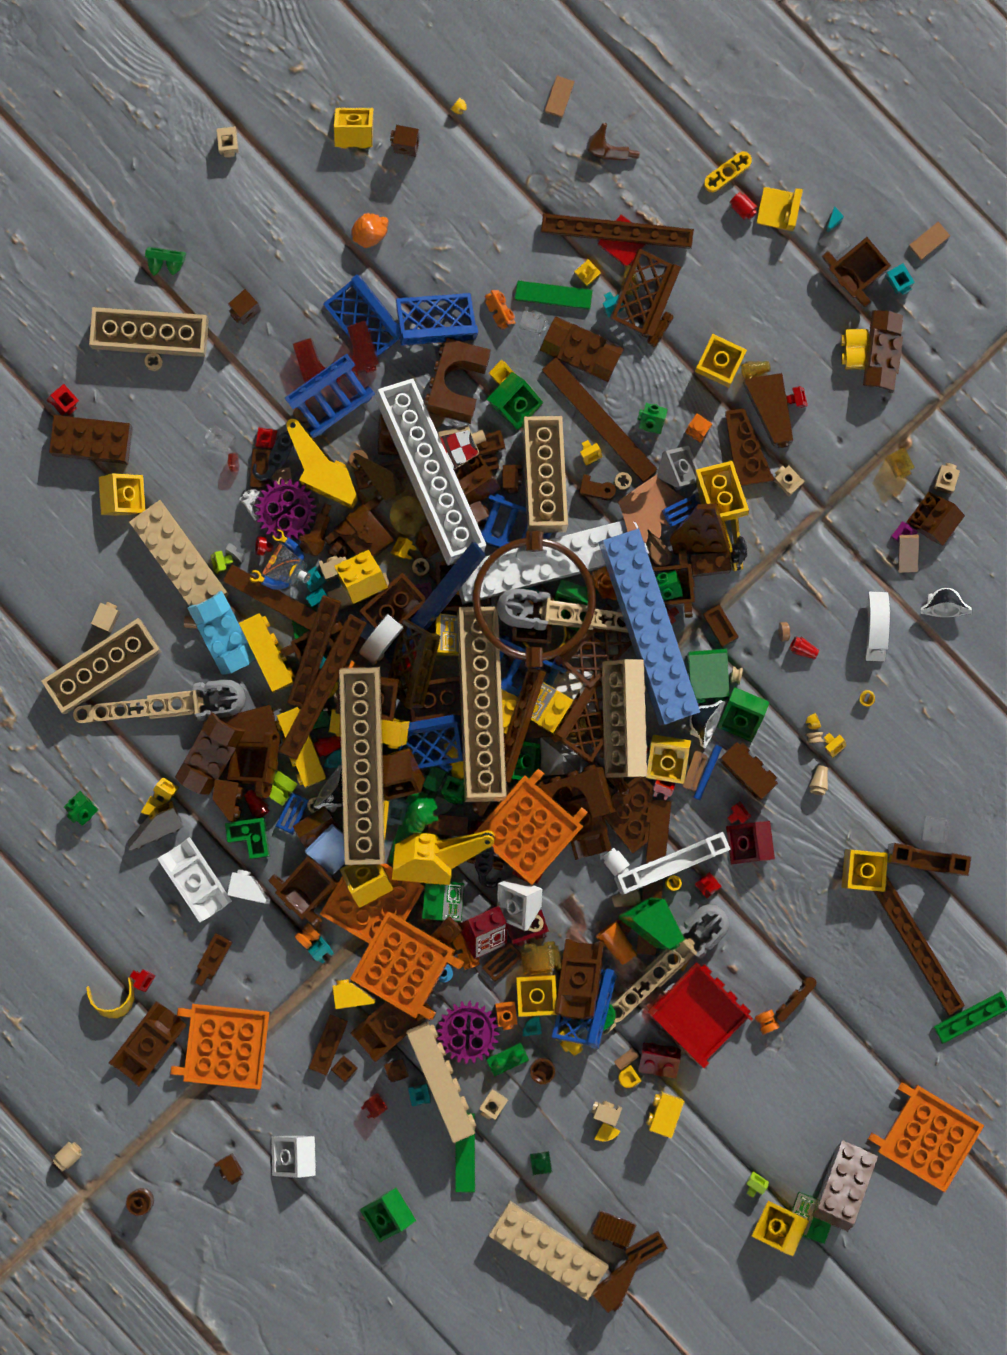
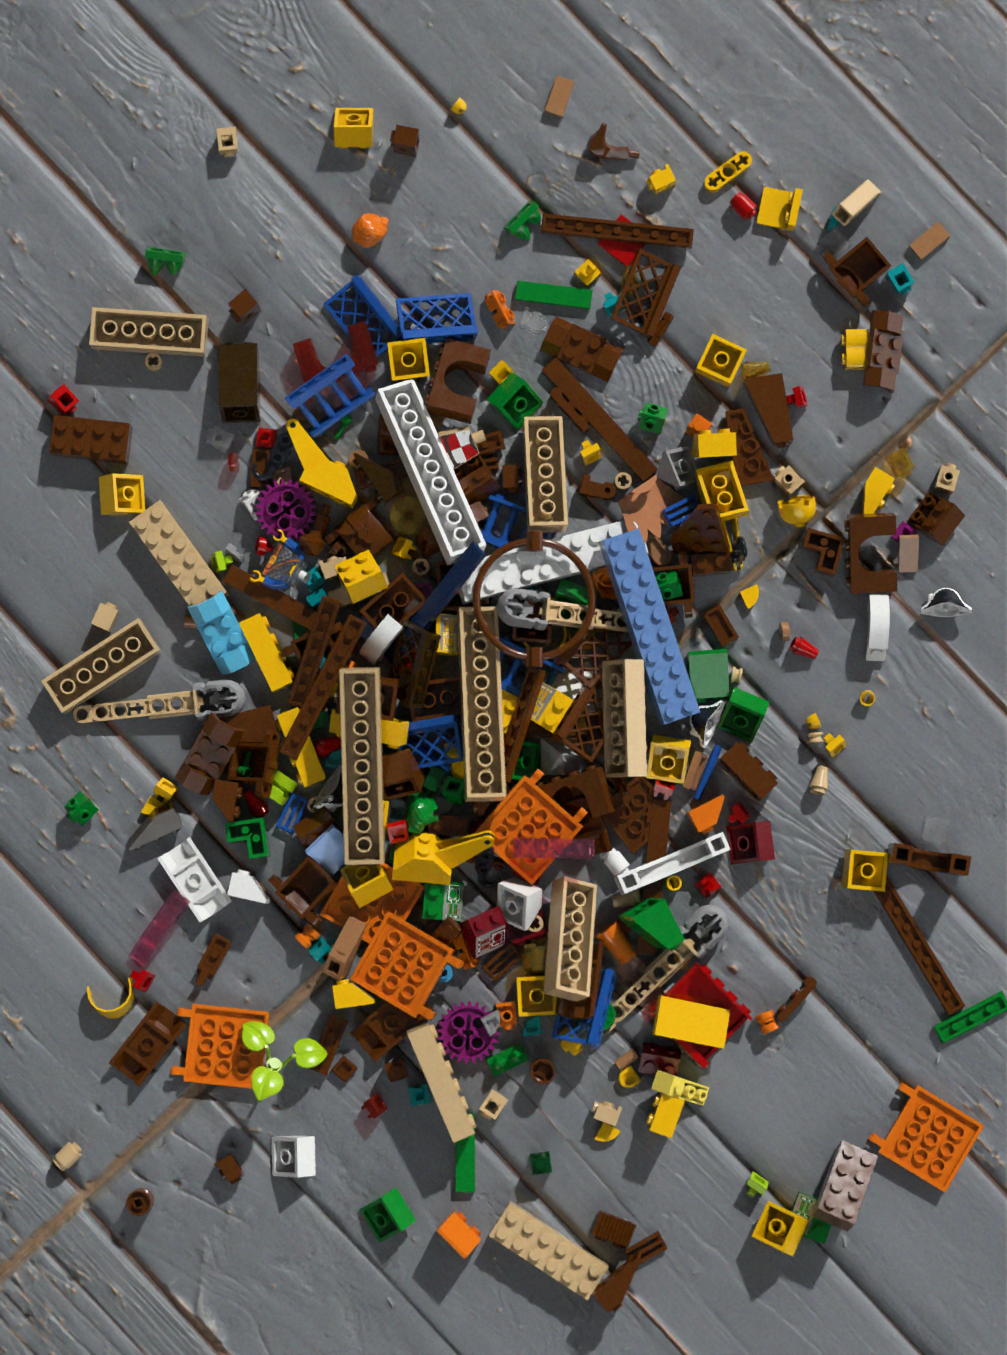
none -> clear pink slope [129,890,190,967]
none -> dark brown slope [219,342,261,423]
none -> green hand [238,751,253,777]
none -> lime plant [242,1021,327,1102]
none -> medium nougat slope [323,916,367,980]
none -> green hand [334,414,352,440]
none -> red tile [386,820,409,844]
none -> yellow slope [387,338,430,381]
none -> orange slope [437,1211,481,1259]
none -> light grey tile [481,1010,500,1036]
none -> green tile [503,201,541,241]
none -> clear pink slope [514,837,595,859]
none -> tan brick [544,876,597,1002]
none -> reddish brown plate [550,387,590,434]
none -> yellow brick [645,164,676,194]
none -> light yellow slope [651,1070,709,1106]
none -> yellow tile [652,996,730,1049]
none -> orange slope [686,794,725,835]
none -> yellow slope [691,429,737,458]
none -> yellow tile [739,584,759,610]
none -> yellow cylinder [777,495,816,527]
none -> reddish brown brick [801,528,845,577]
none -> tan piece [832,180,881,226]
none -> reddish brown arch [844,513,897,594]
none -> yellow slope [862,467,895,514]

